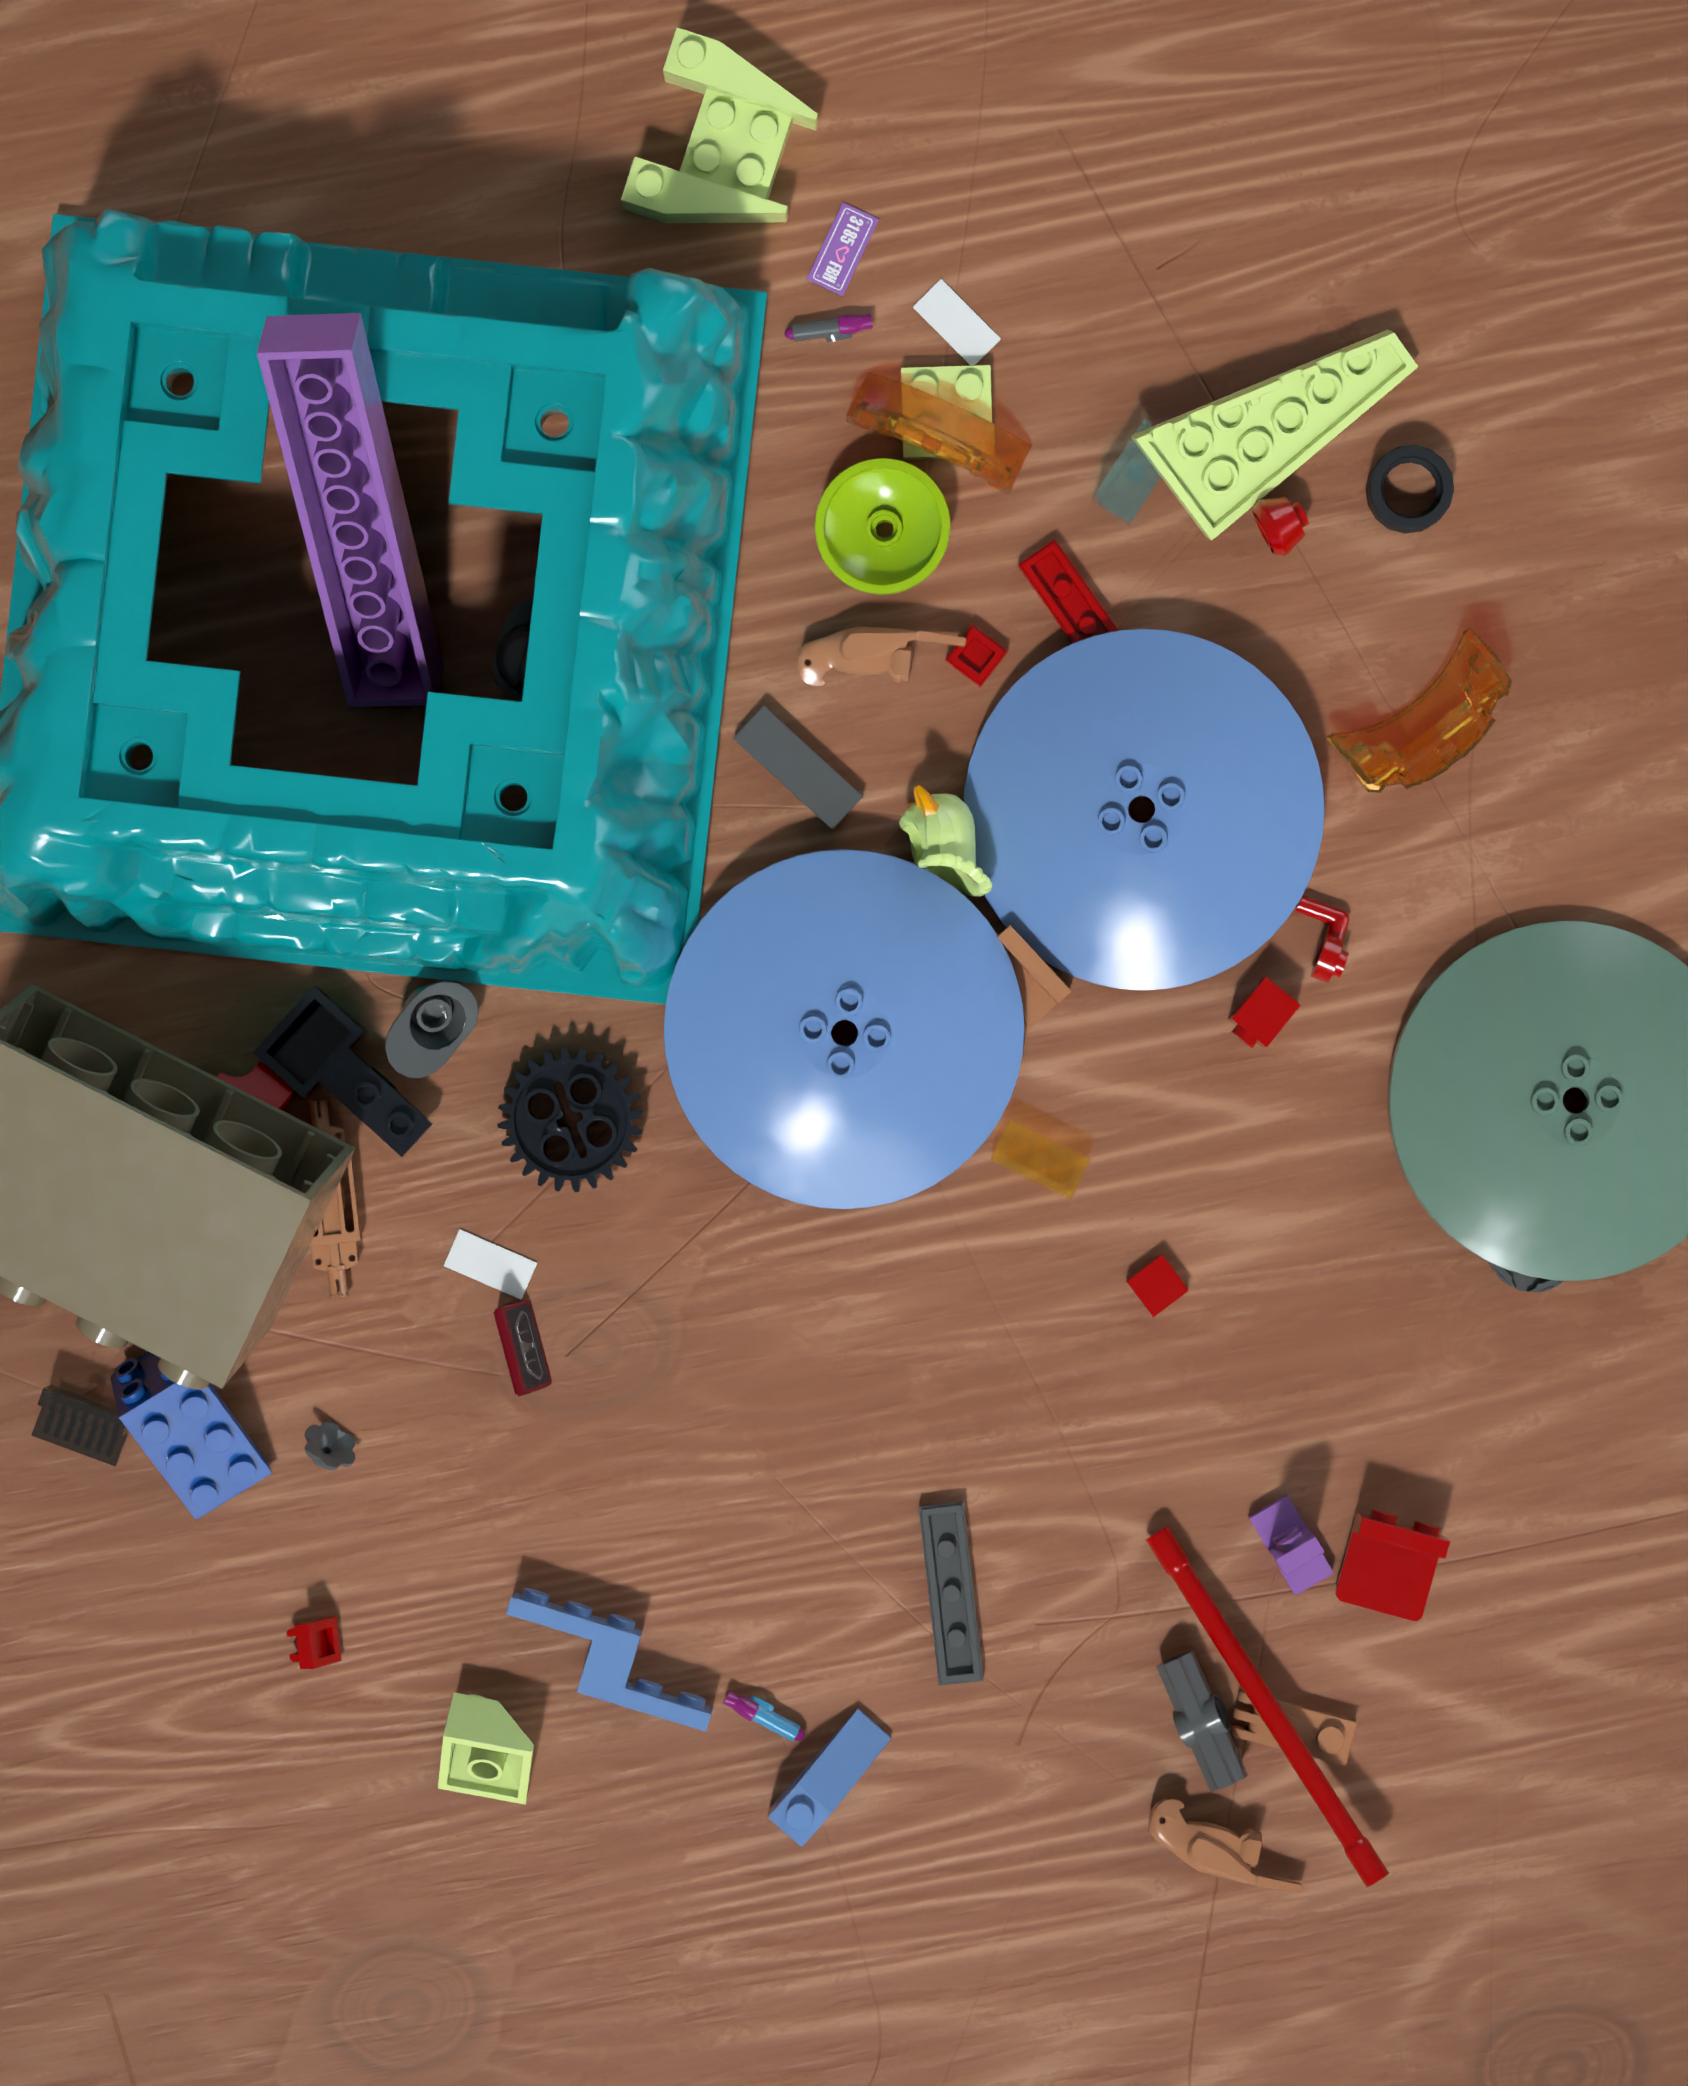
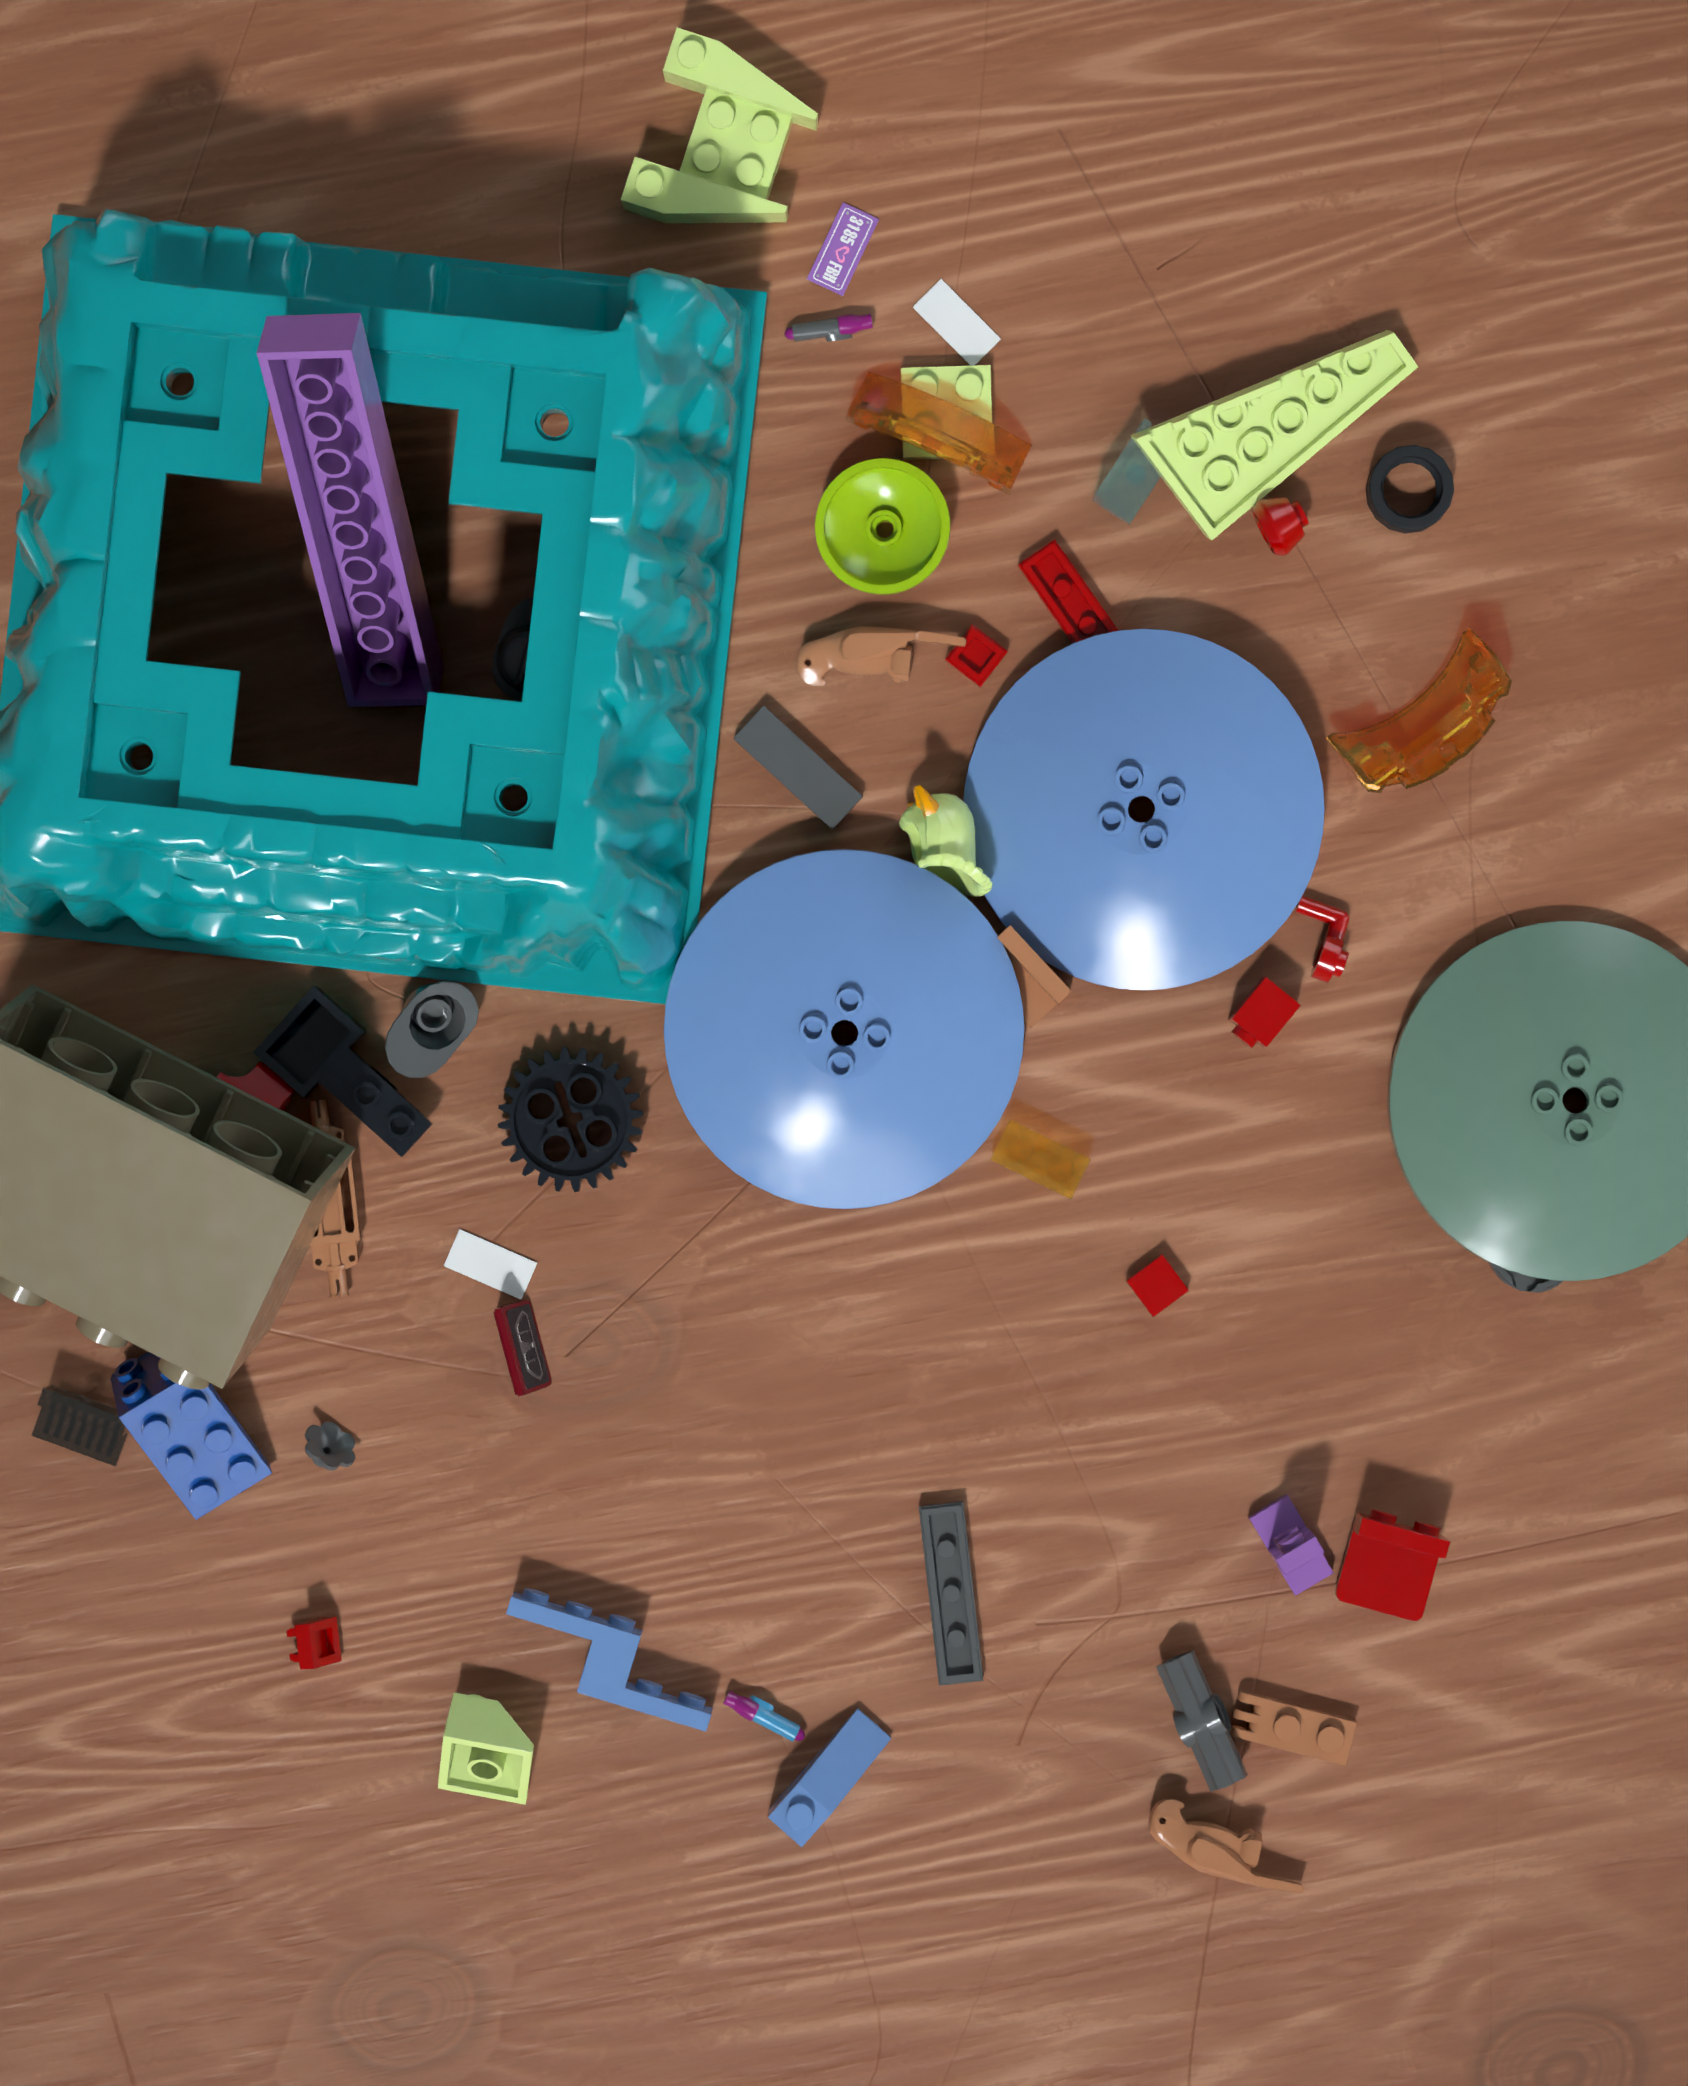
red piece [1146,1526,1389,1888] -> none

